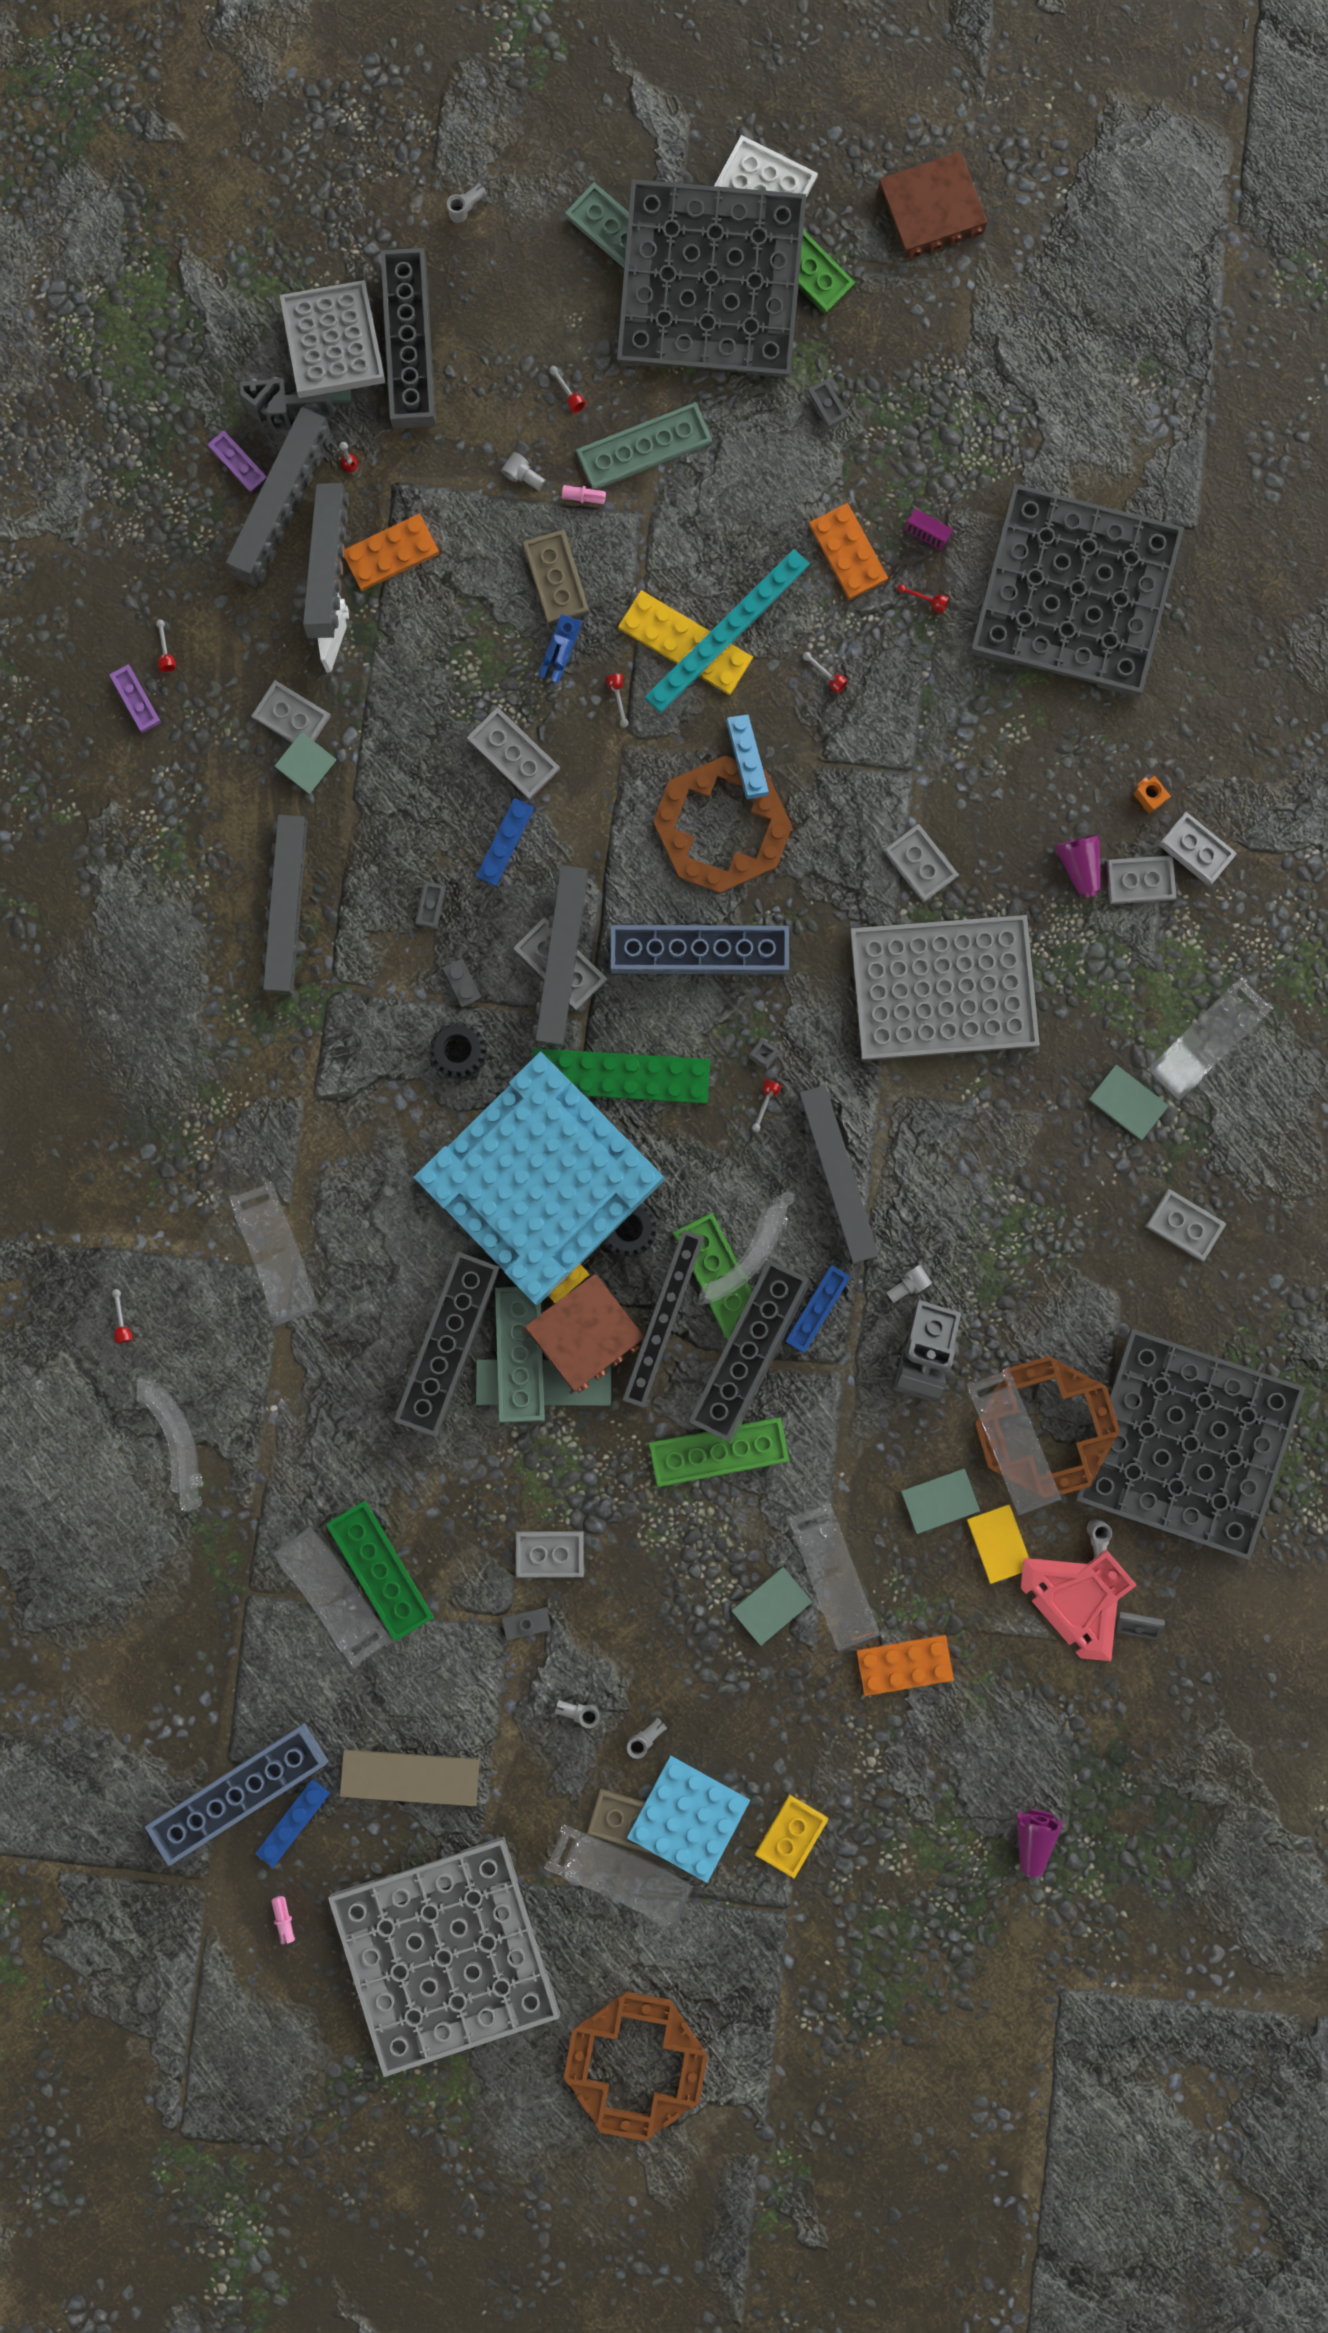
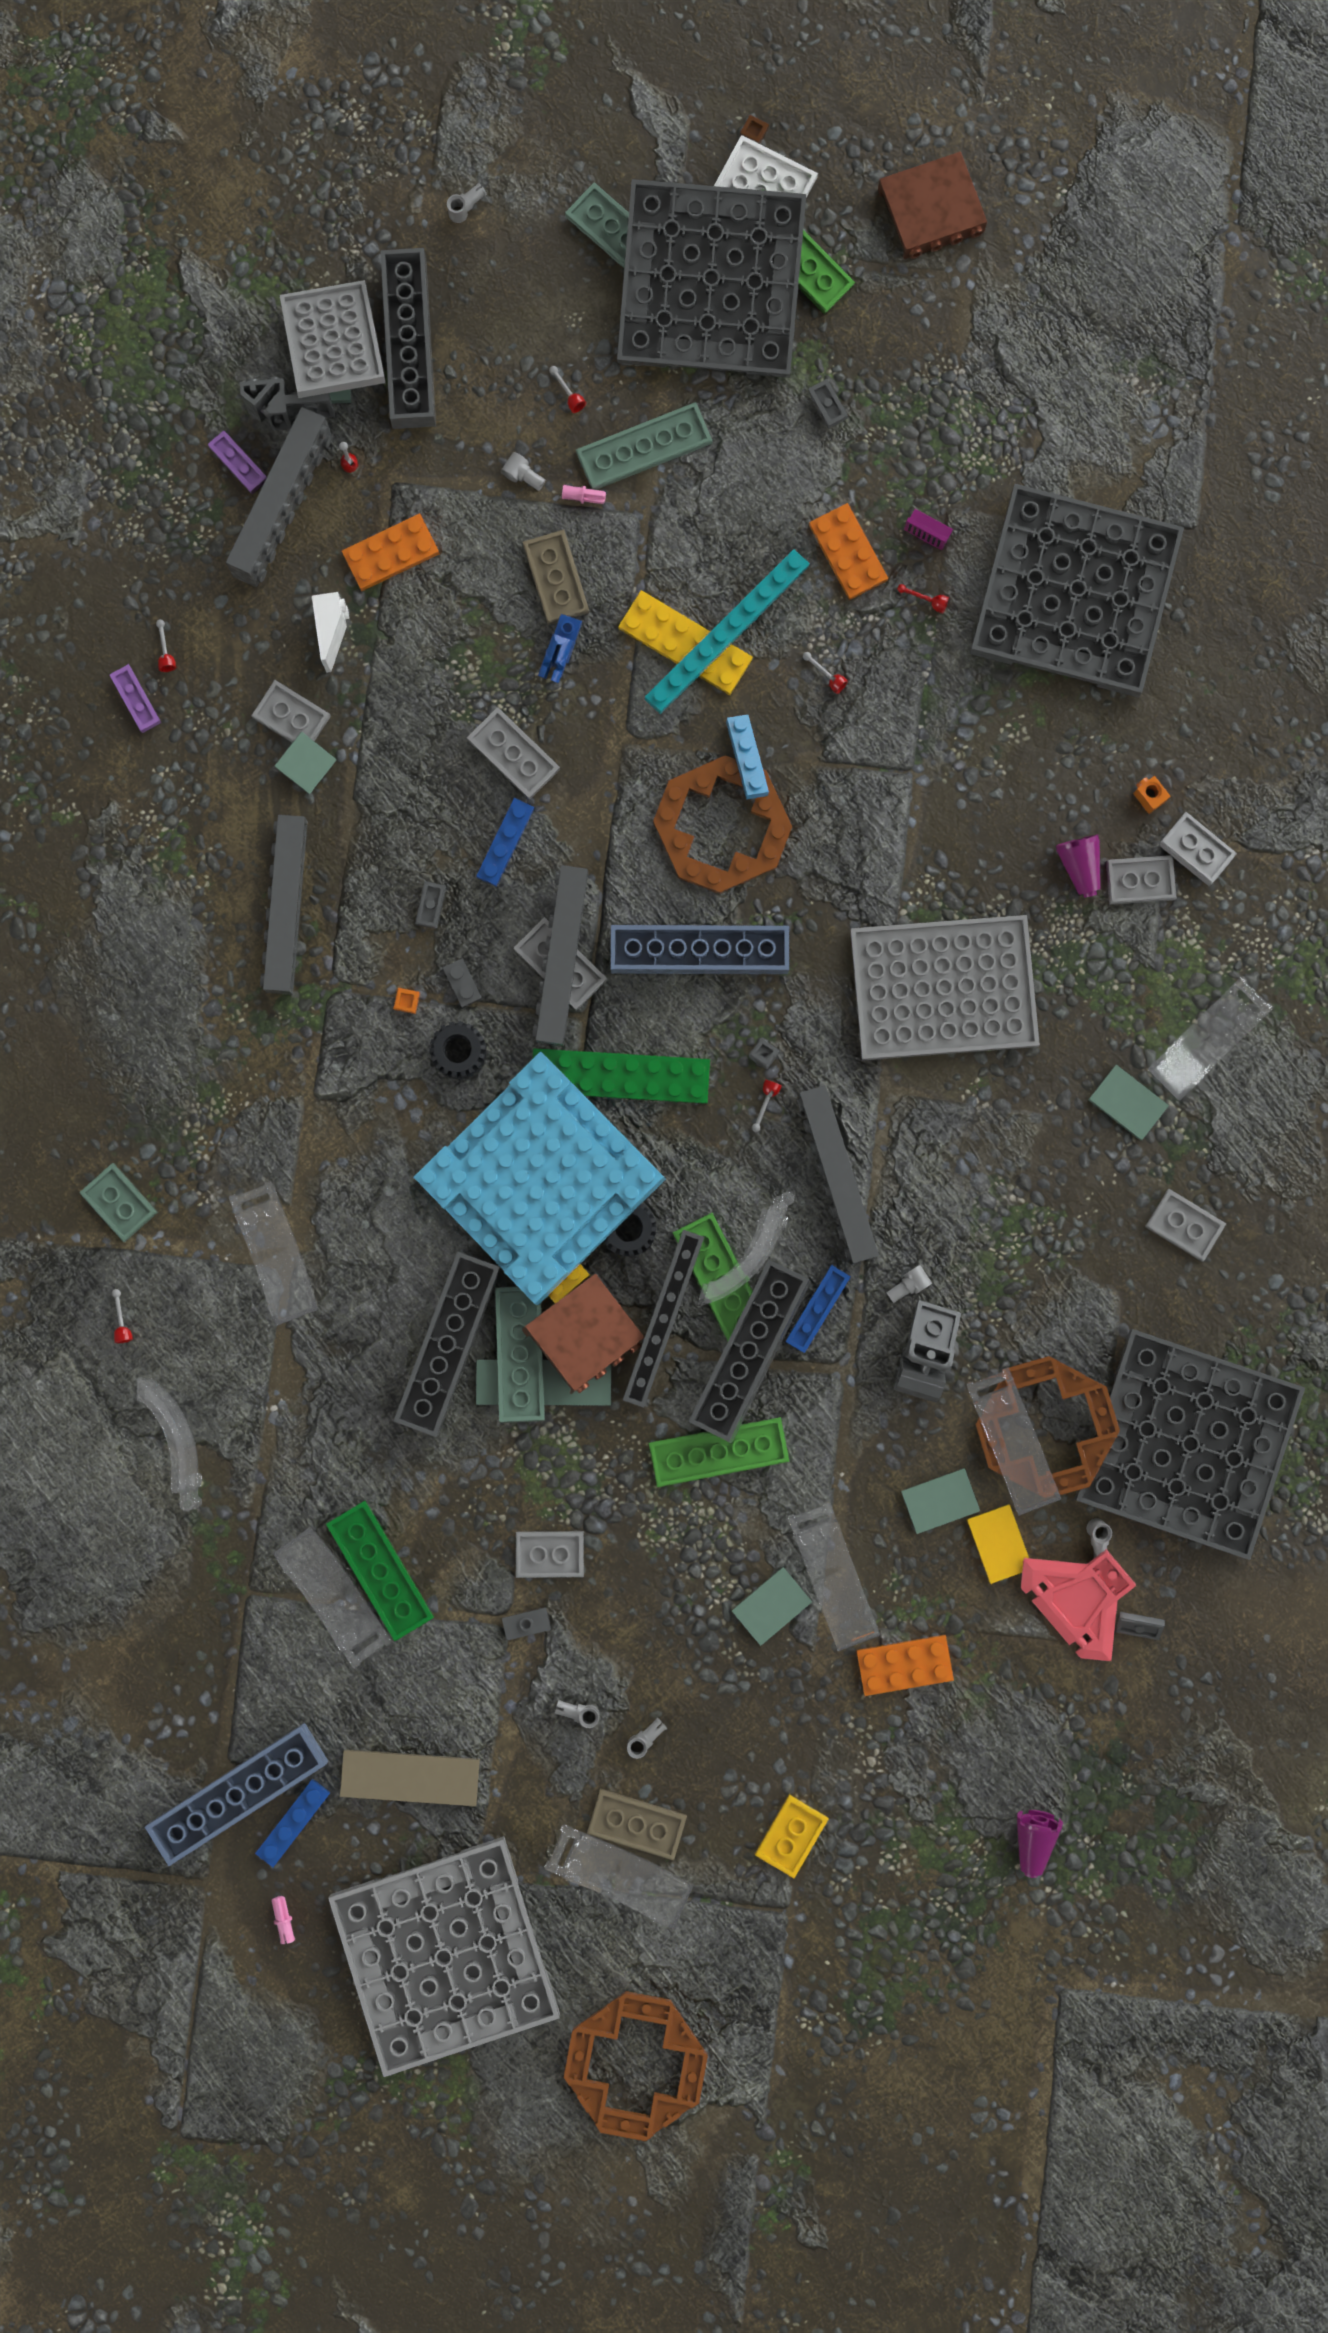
dark grey brick [303,483,349,638] -> none
hinge [605,673,629,727] -> none
medium azure plate [627,1755,750,1883] -> none
light grey tile [883,824,959,903] -> none
none -> sand green tile [79,1163,158,1242]
none -> orange tile [393,988,420,1014]
none -> reddish brown plate [740,115,769,144]

